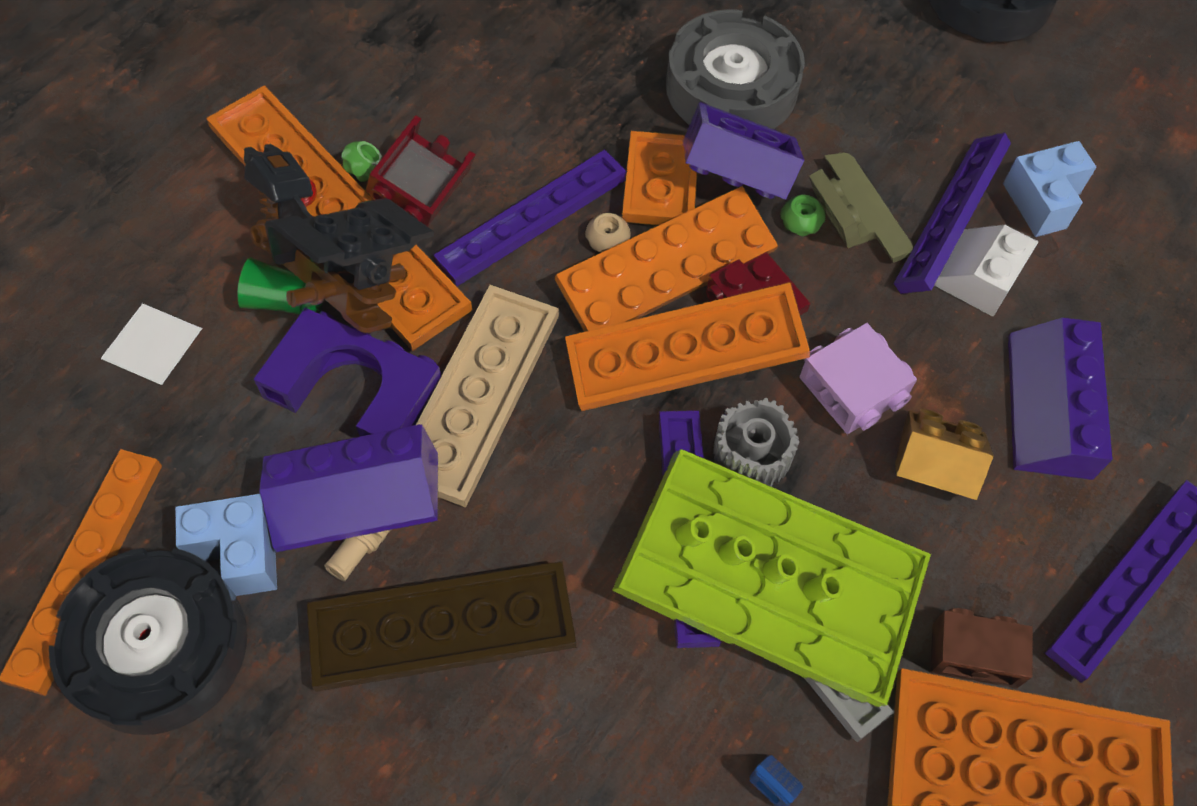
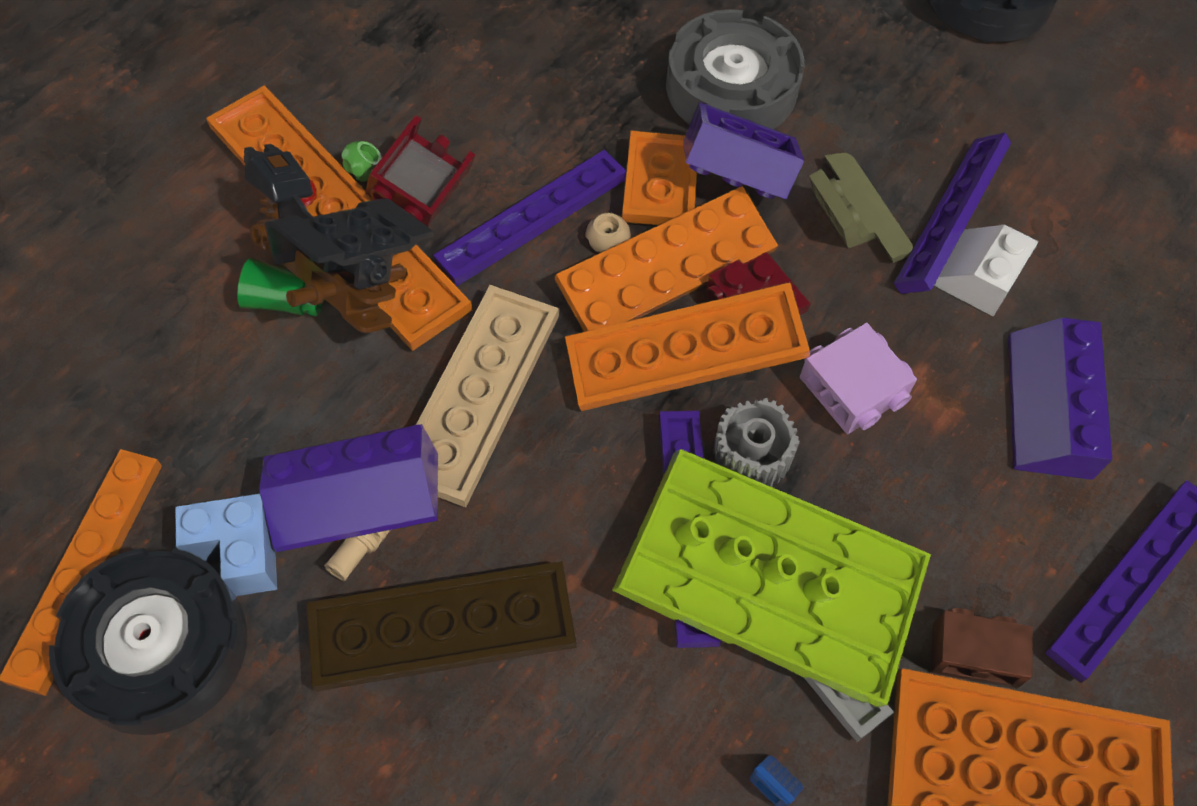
white sticker [100,303,202,385] -> none
dark purple arch [253,307,441,437] -> none
bright green plate [781,195,826,236] -> none
pearl gold slope [895,409,994,500] -> none
light blue brick [1003,141,1096,237] -> none

